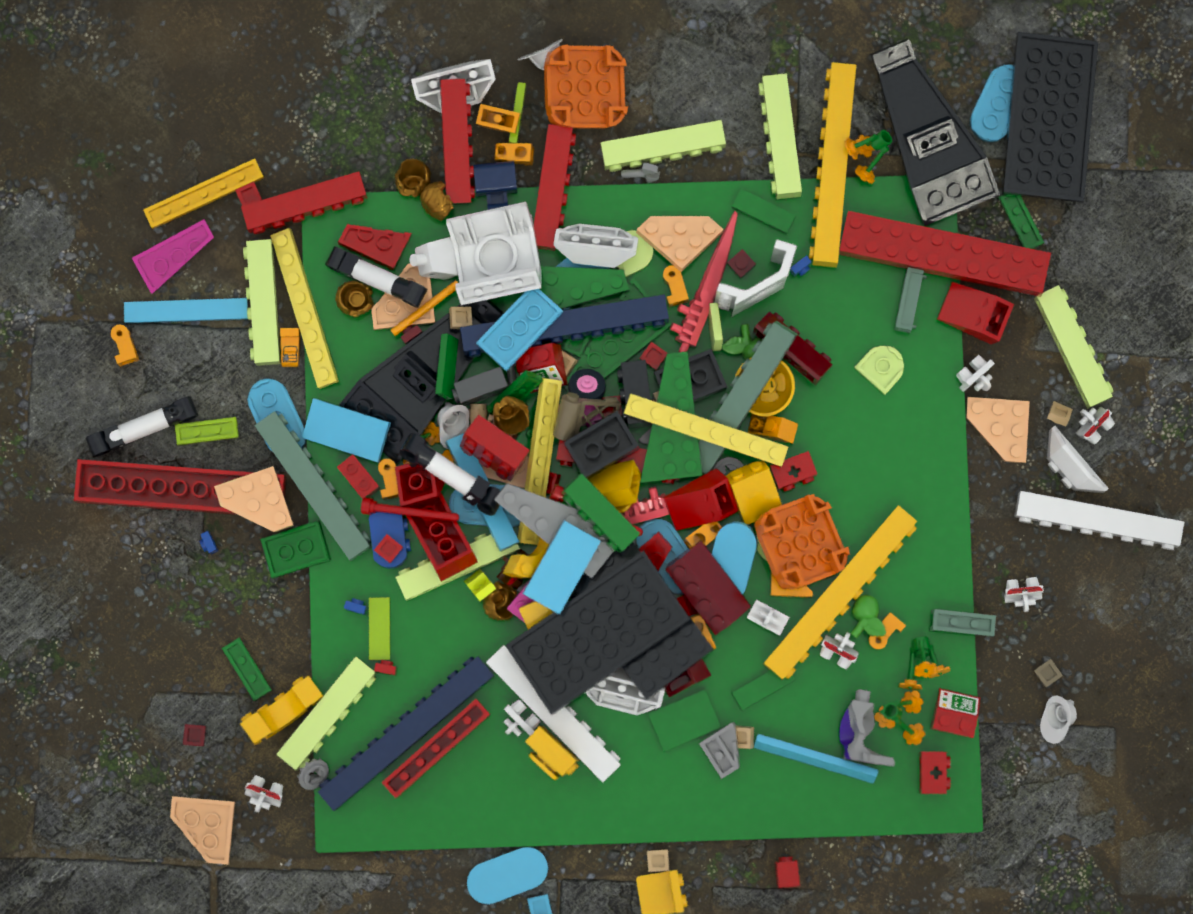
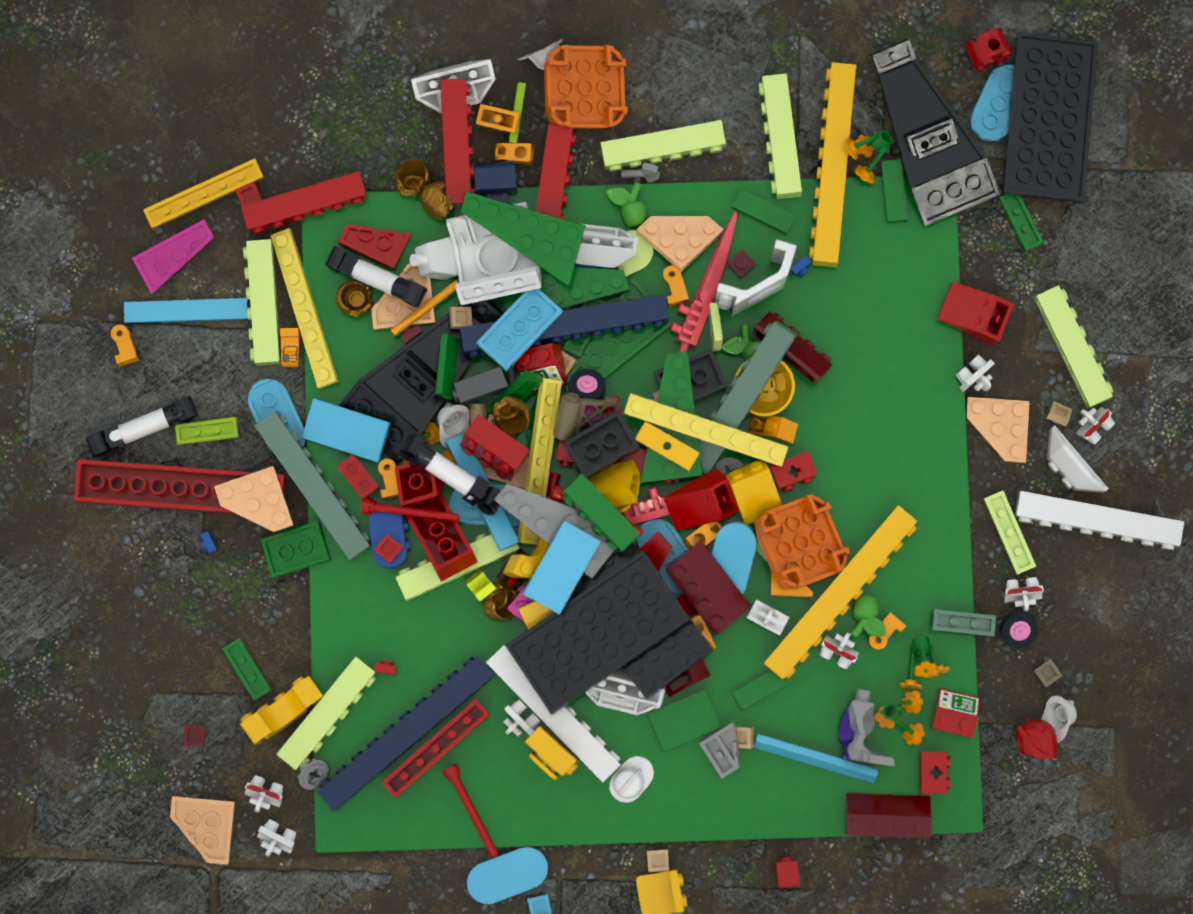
blue plate [344,598,368,615] -> none
lime tile [369,597,390,660] -> none
black brick [617,360,652,429] -> none
red plate [639,342,668,371] -> none
red brick [839,211,1051,297] -> none
yellowish green tile [854,346,904,395] -> none
sand green container [894,267,927,333] -> none
none -> white hips [257,819,296,857]
none -> red piece [442,764,498,857]
none -> green wing [461,191,586,286]
none -> bright green piece [606,182,647,226]
none -> white piece [609,756,654,803]
none -> yellow tile [635,421,699,470]
none -> dark red slope [845,793,932,838]
none -> green tile [881,159,908,223]
none -> red brick [964,28,1012,72]
none -> yellowish green plate [983,491,1036,575]
none -> black wheel [1000,610,1038,648]
none -> red helmet [1016,717,1057,759]

